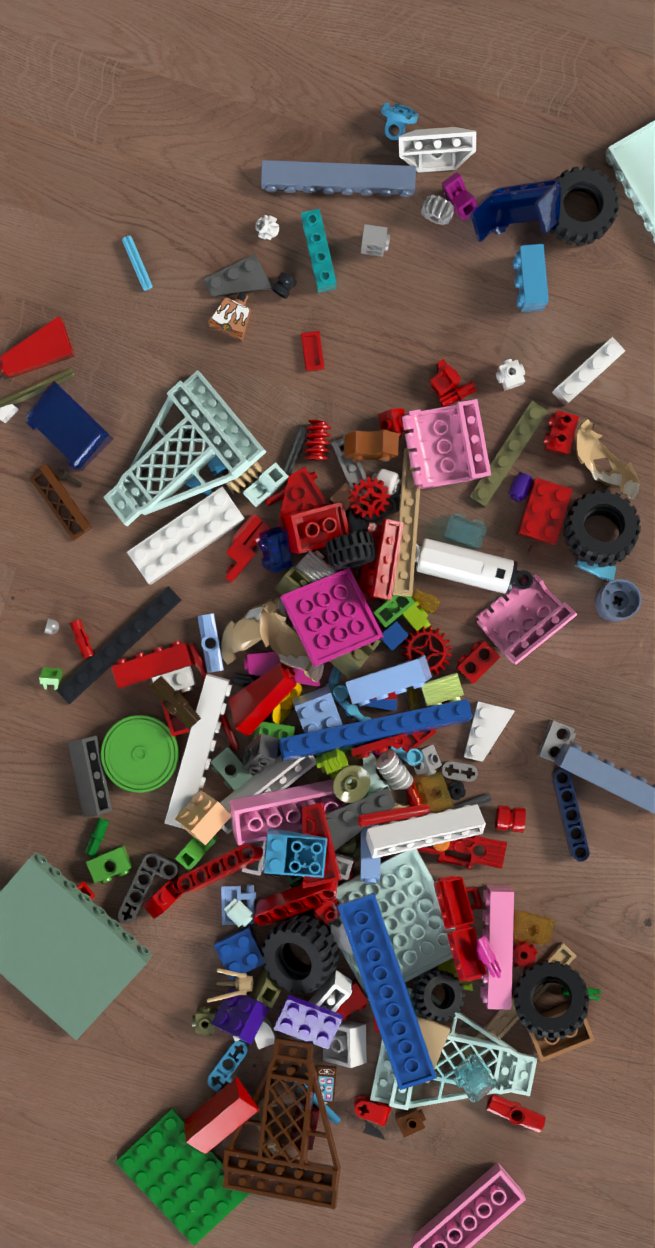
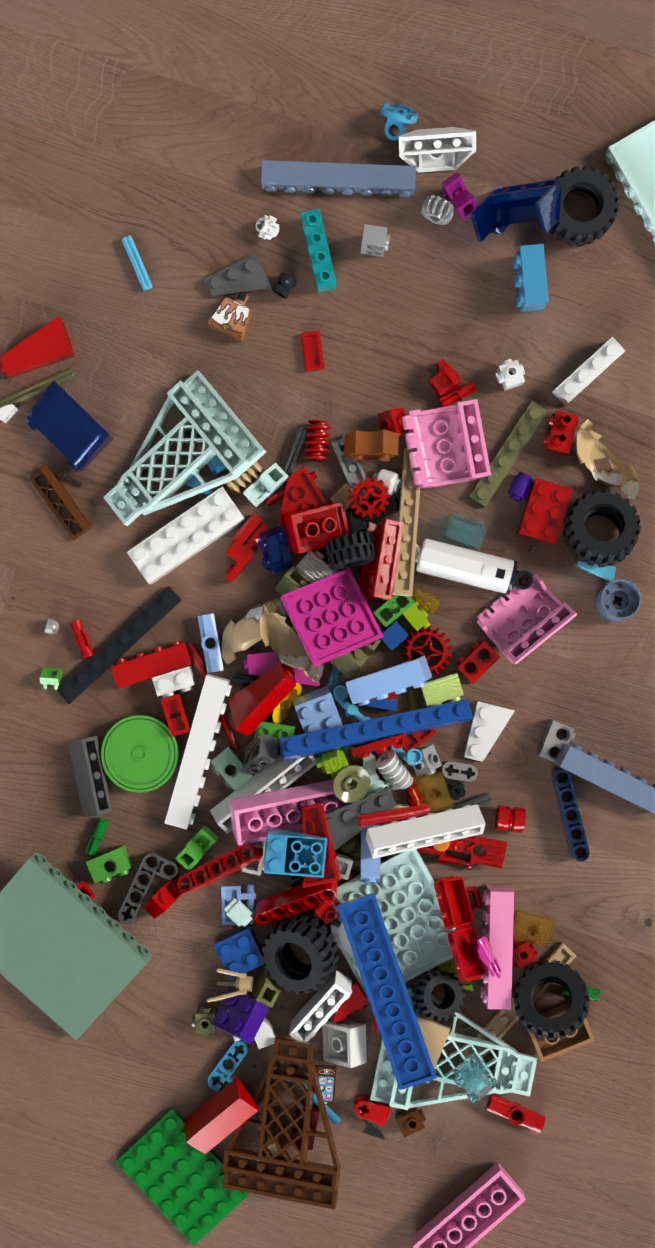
dark brown piece [149,675,201,730] -> none
light nougat brick [175,790,232,845] -> none
plate [274,995,343,1049] -> none

